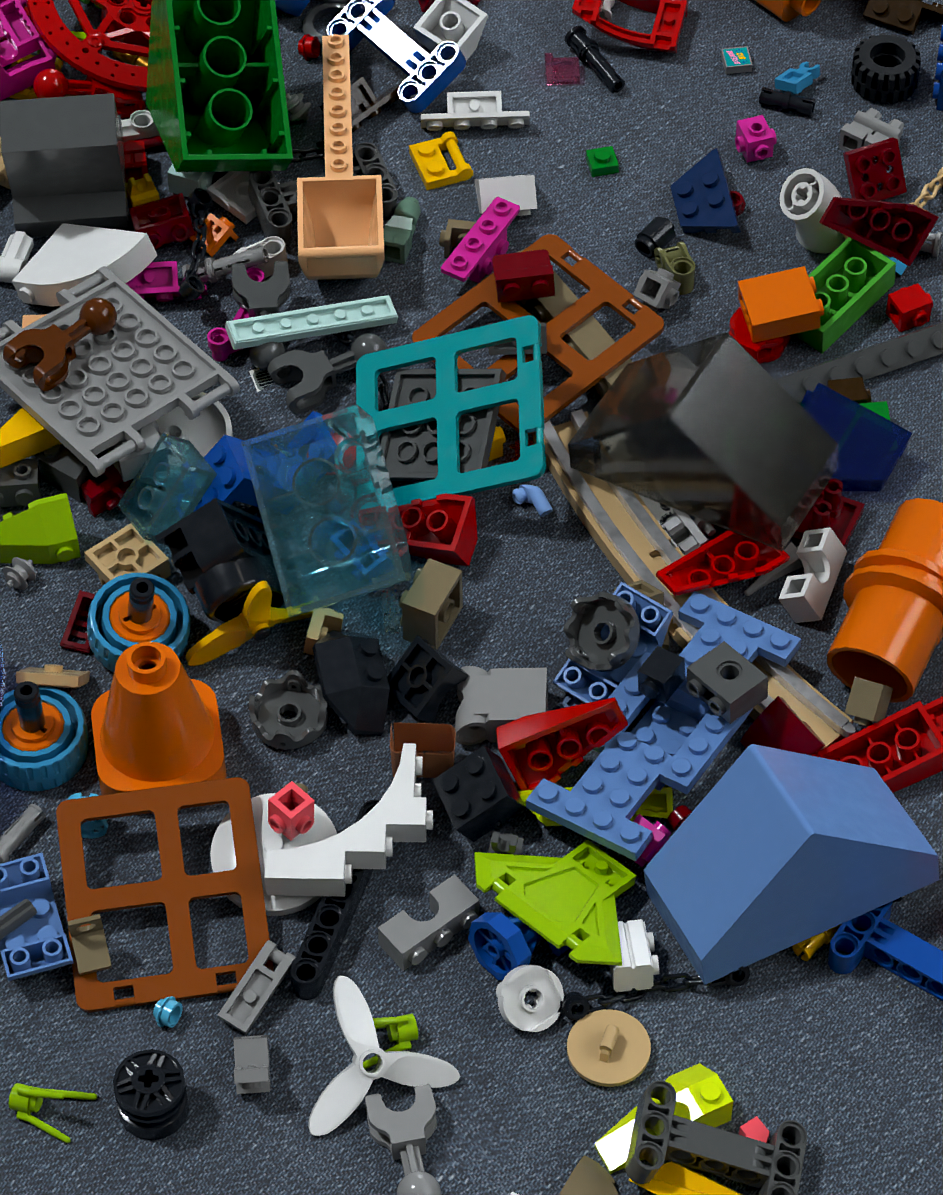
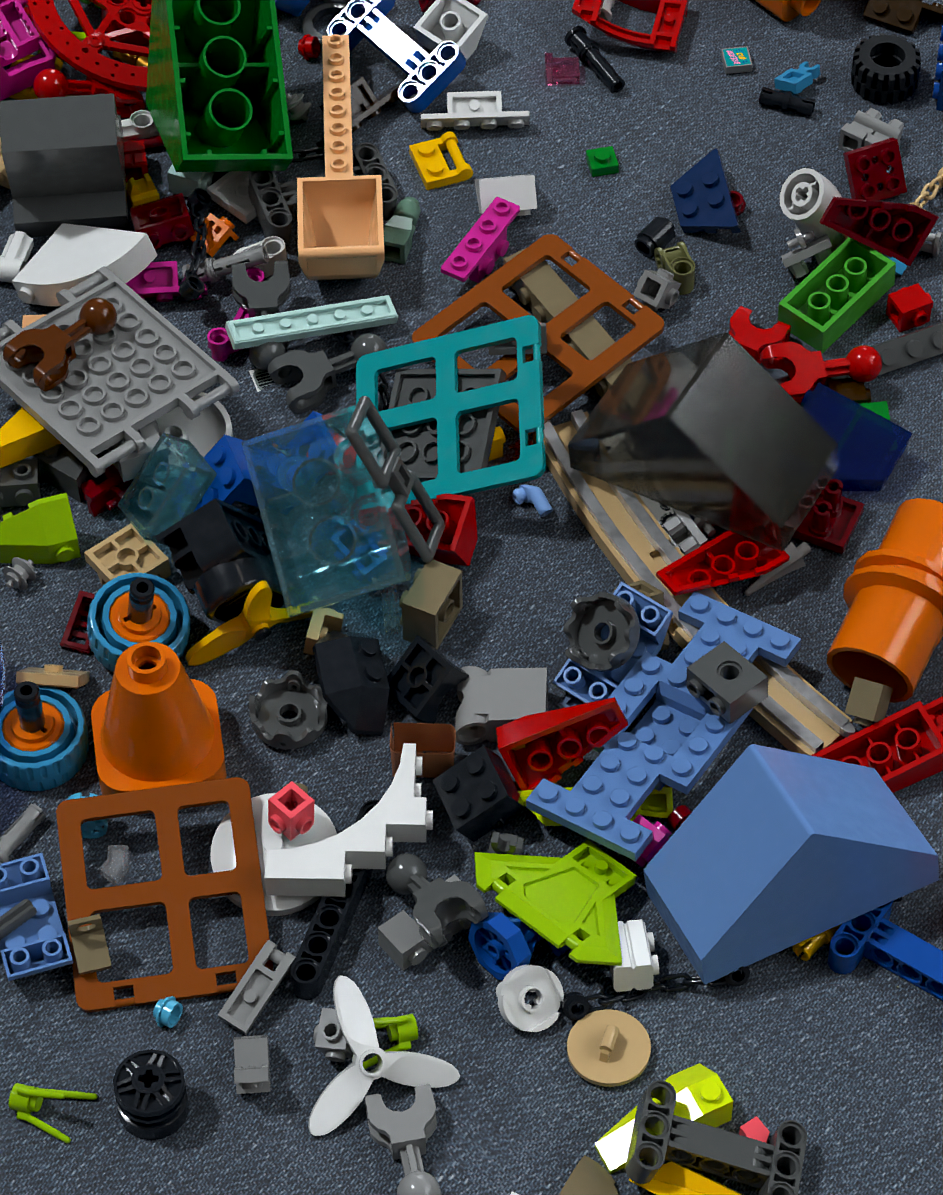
dark tan bracket [439,219,476,258] -> none
dark red bracket [492,249,555,303] -> none
black brick [637,646,685,704] -> none
dark pink brick [735,115,777,163] -> none
orange brick [738,266,824,343] -> none
dark red brick [740,696,825,755] -> none
white arch [778,527,847,623] -> none
none -> clear piece [99,845,130,886]
none -> light grey brick [313,1008,354,1062]
none -> dark grey bar [345,396,446,563]
none -> dark grey piece [386,853,489,949]
none -> red piece [760,341,882,407]
none -> light grey hips [781,227,832,279]

